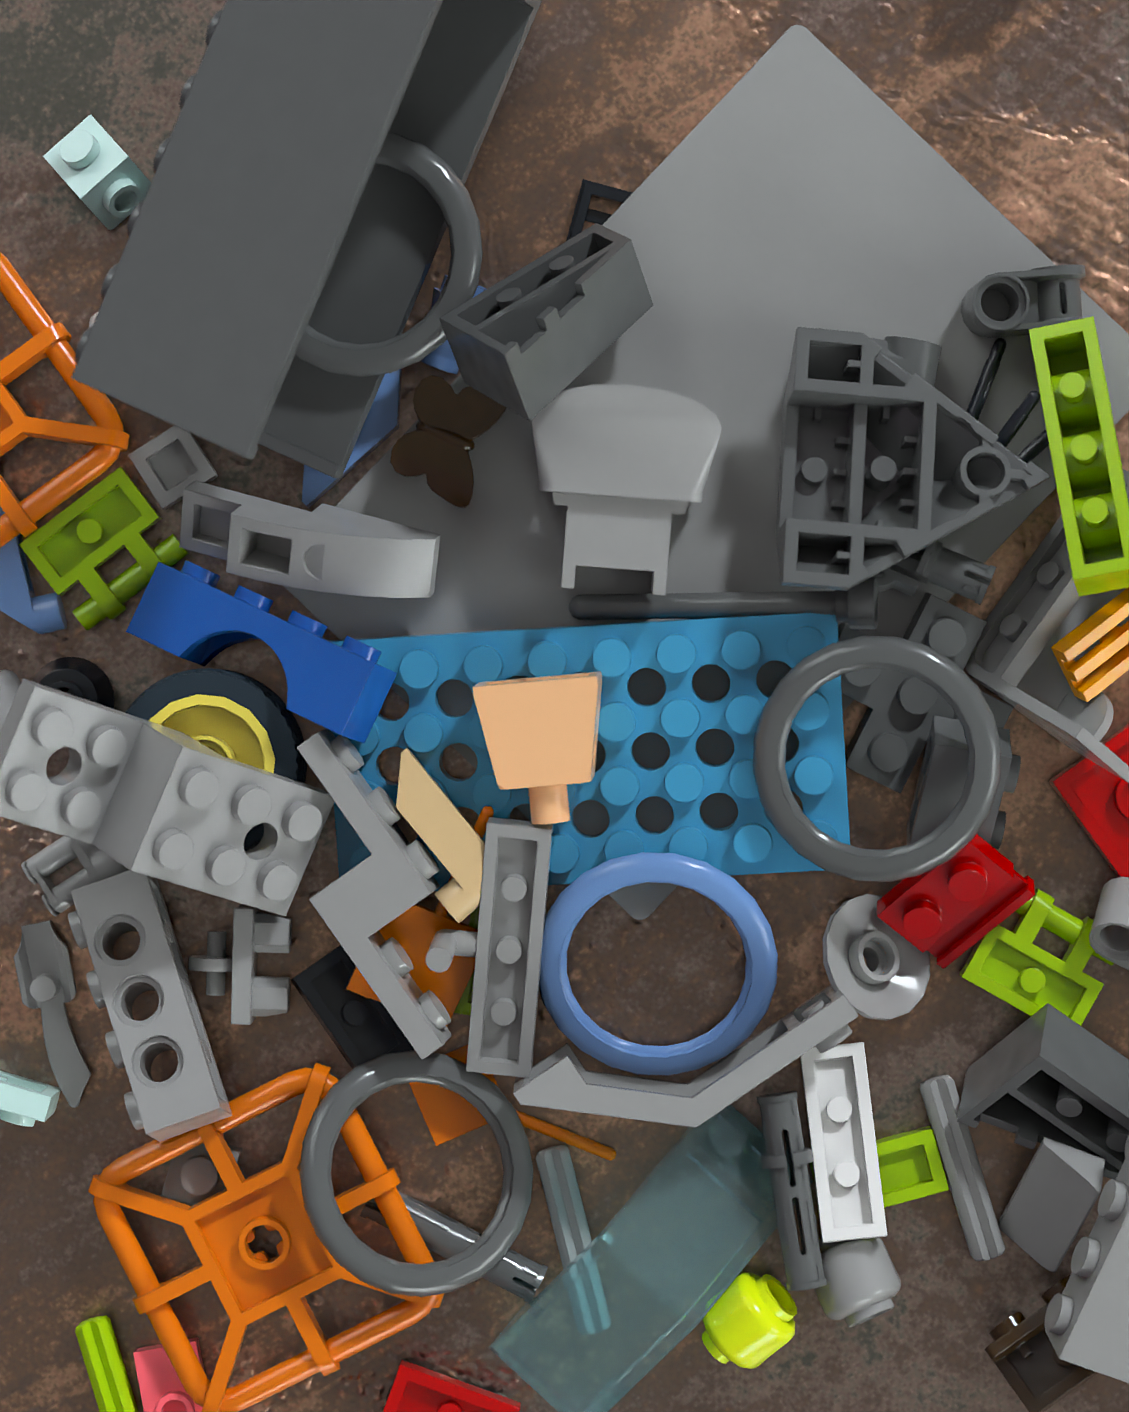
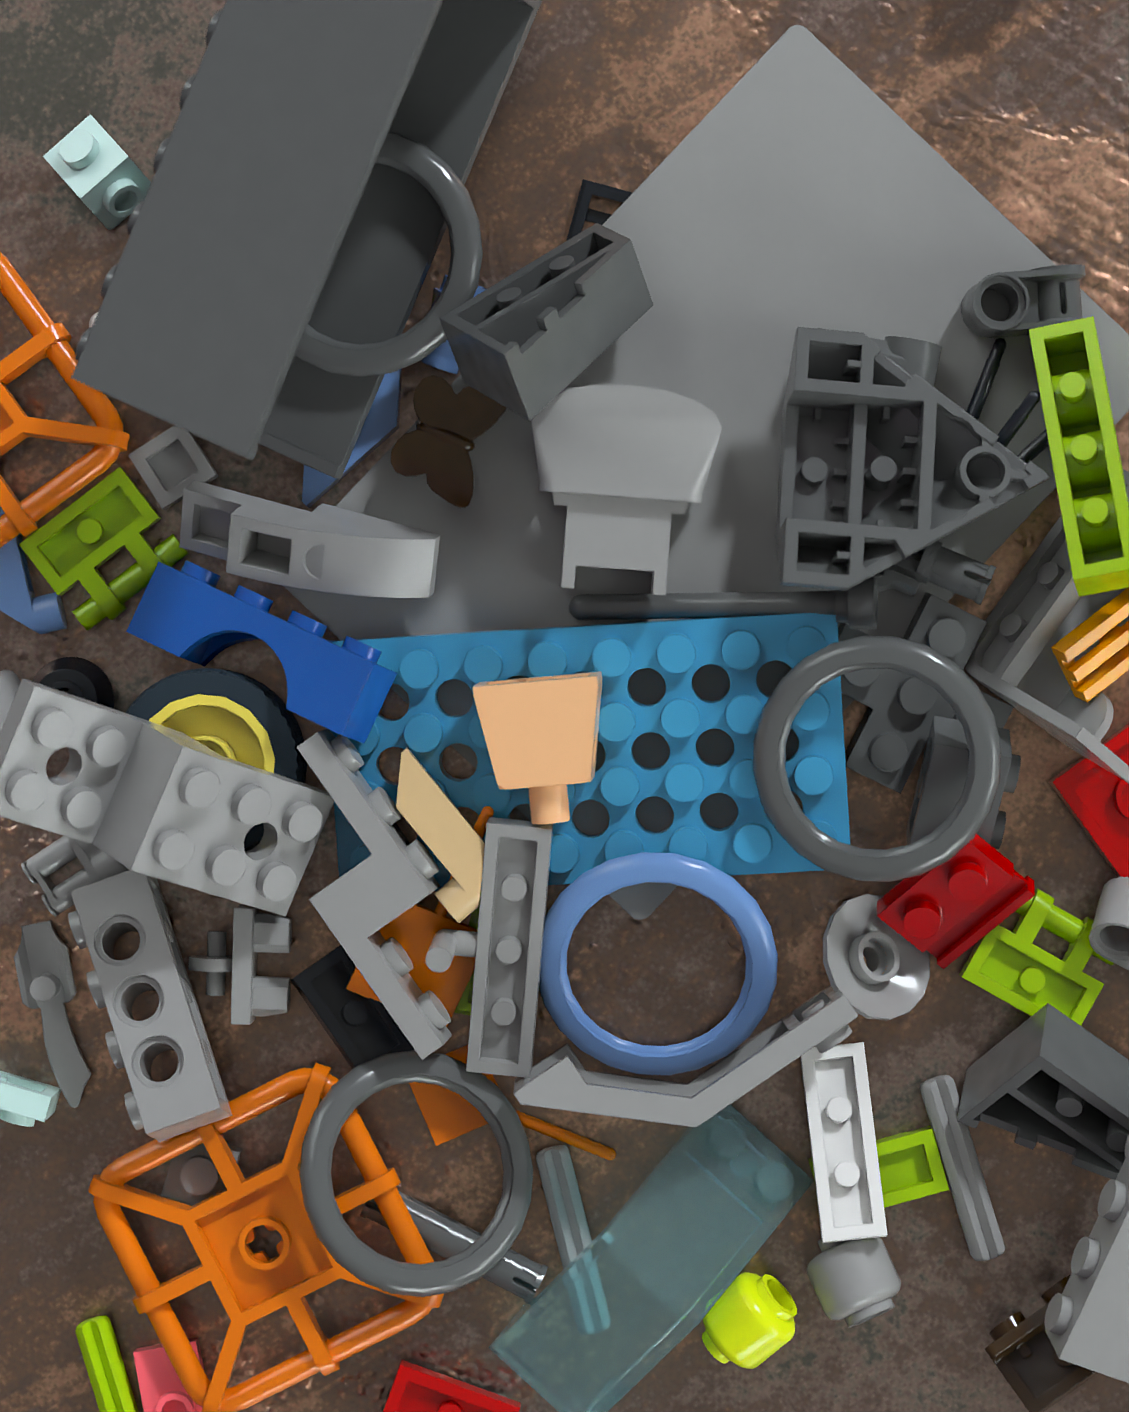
dark grey pin [757,1091,827,1291] -> none
light grey slope [998,1137,1105,1273] -> none

